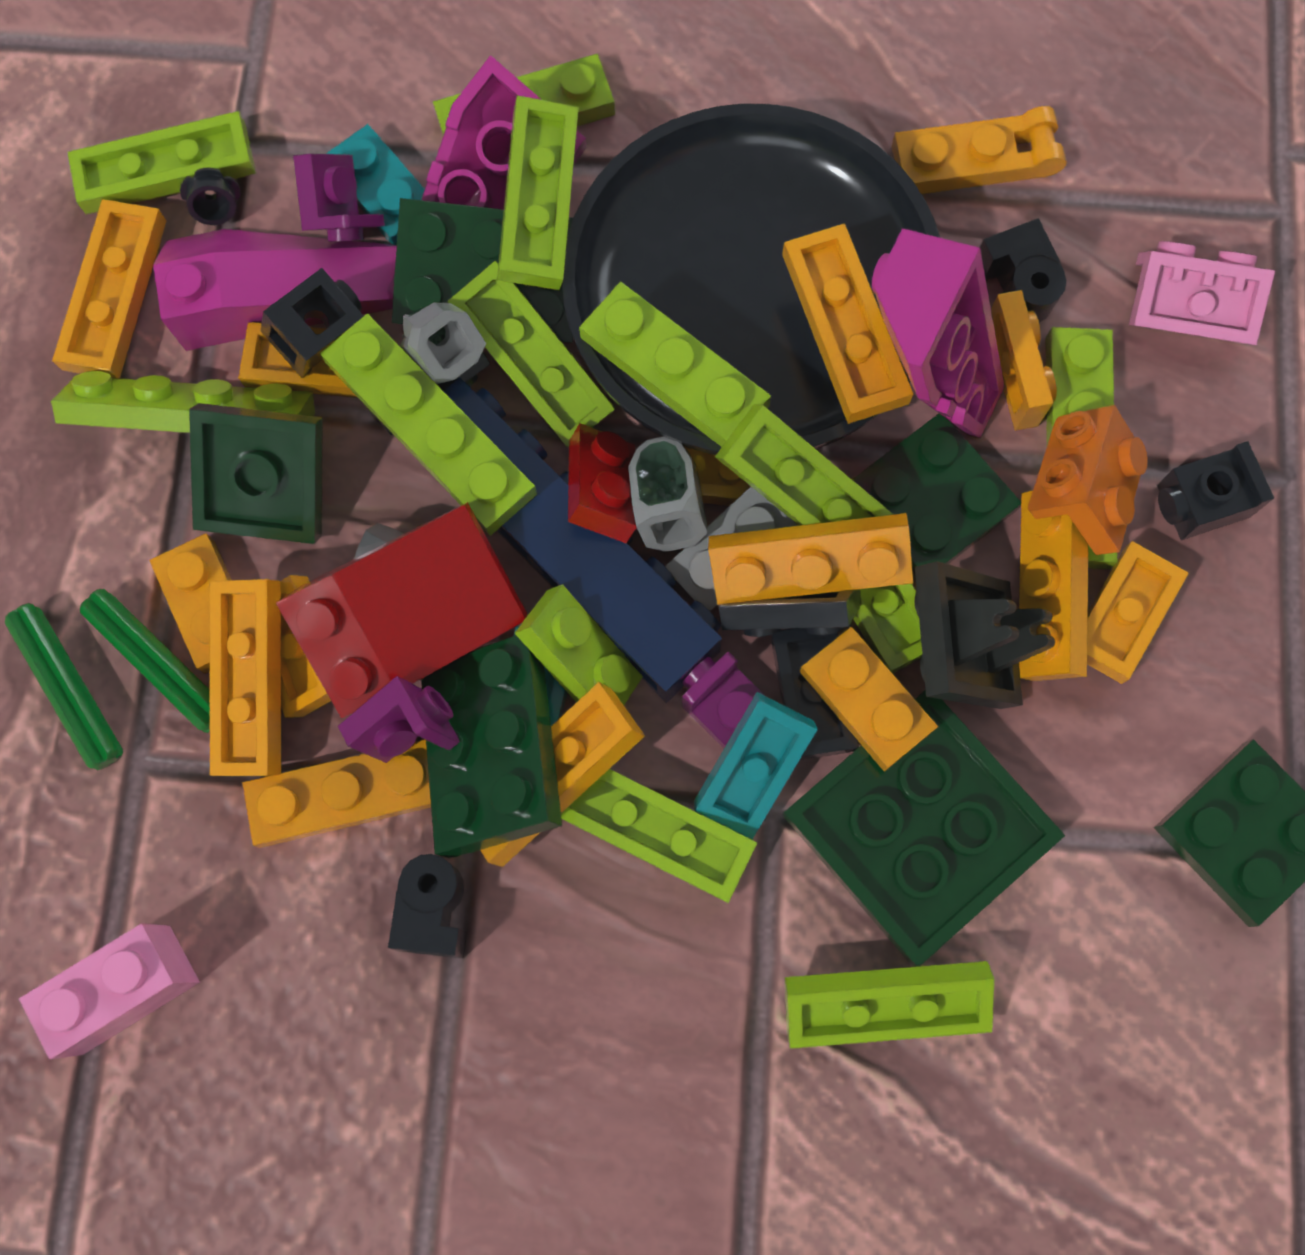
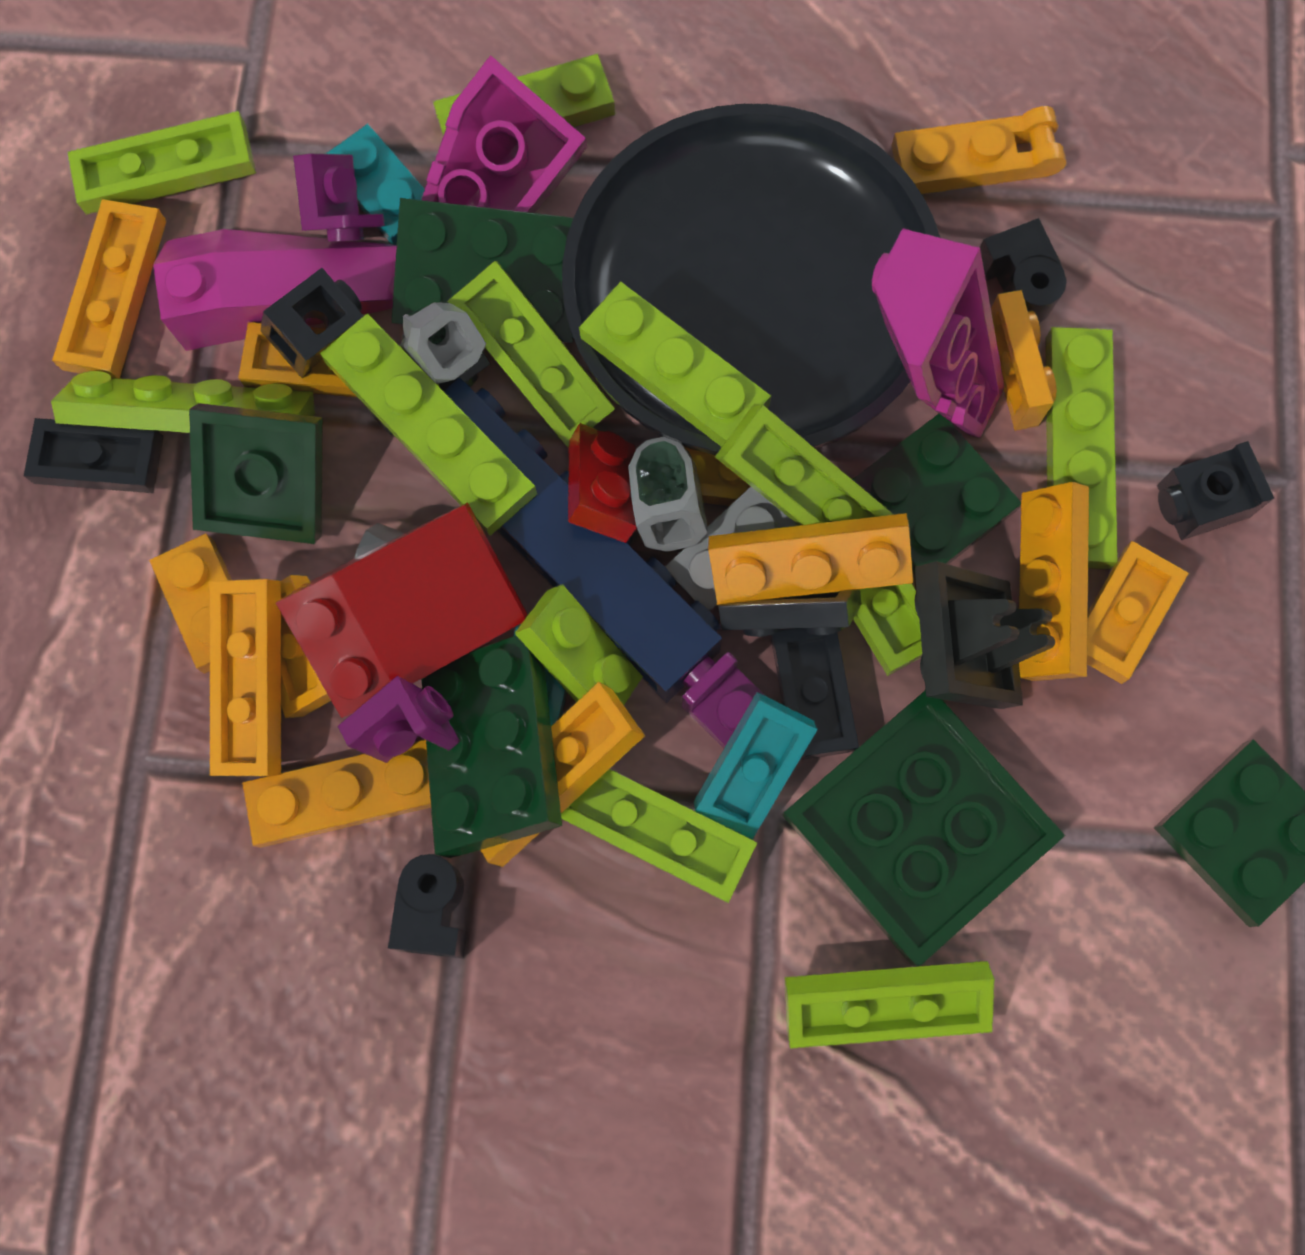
green axle [5,603,123,771] -> none
bright pink brick [19,923,200,1060] -> none
green axle [80,589,210,733] -> none
black plate [180,167,241,225] -> none
lime plate [497,95,579,290] -> none
light orange plate [782,223,913,424] -> none
light orange plate [800,626,938,772] -> none
orange bracket [1028,405,1148,555] -> none
bright pink bracket [1129,241,1275,345] -> none
none -> black plate [23,418,164,493]

